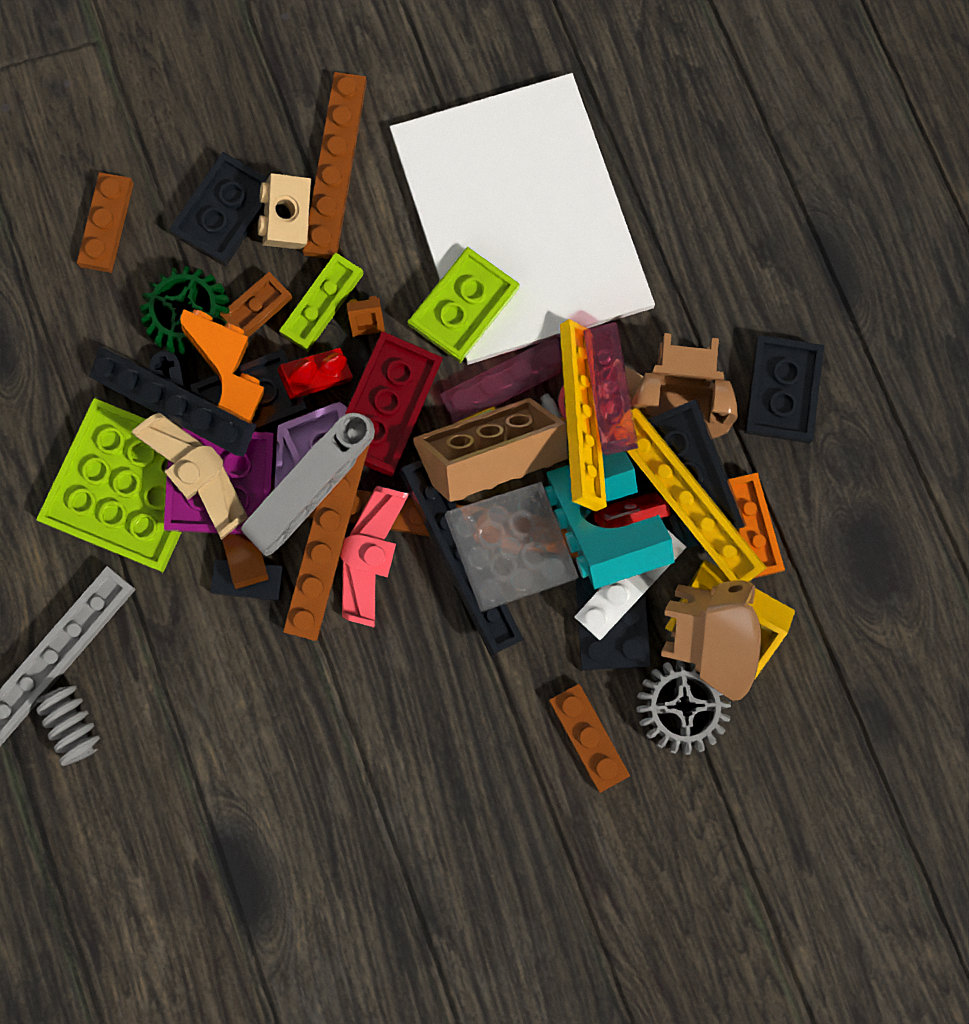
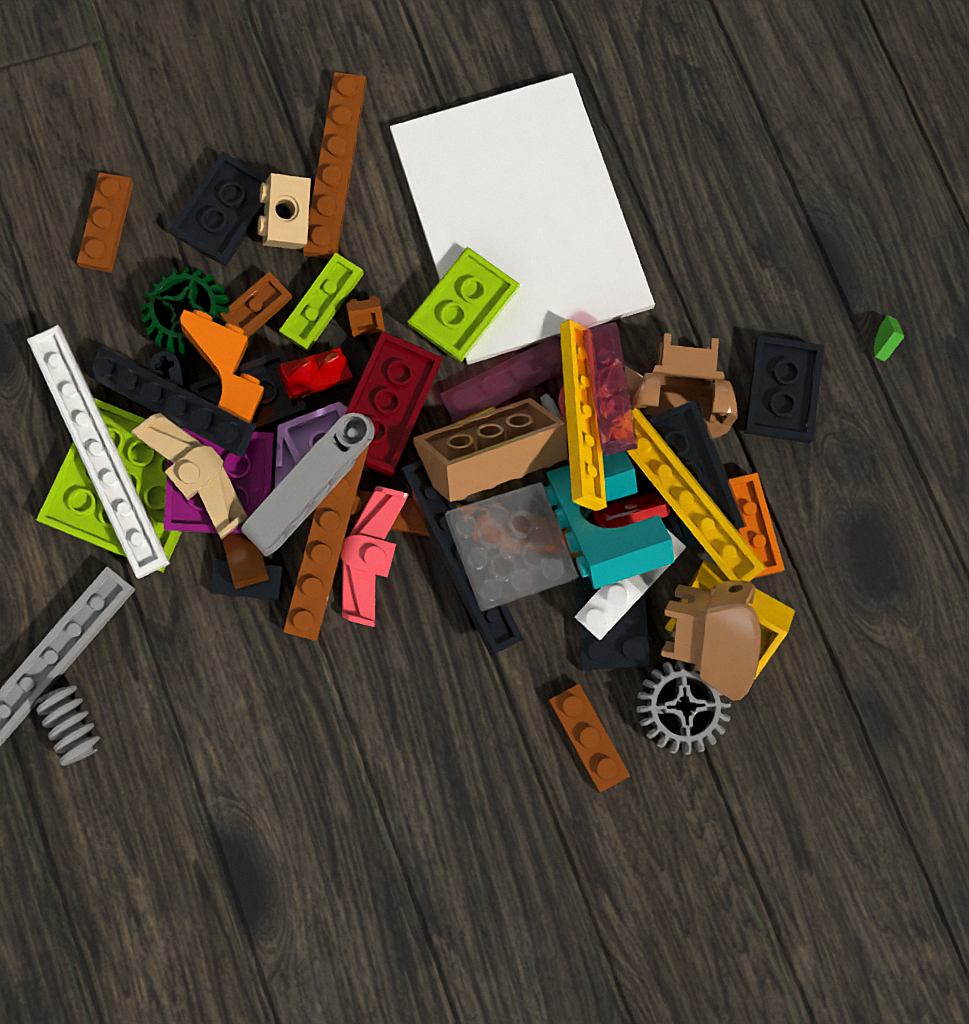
none -> white tile [27,325,170,579]
none -> bright green tile [874,315,904,361]

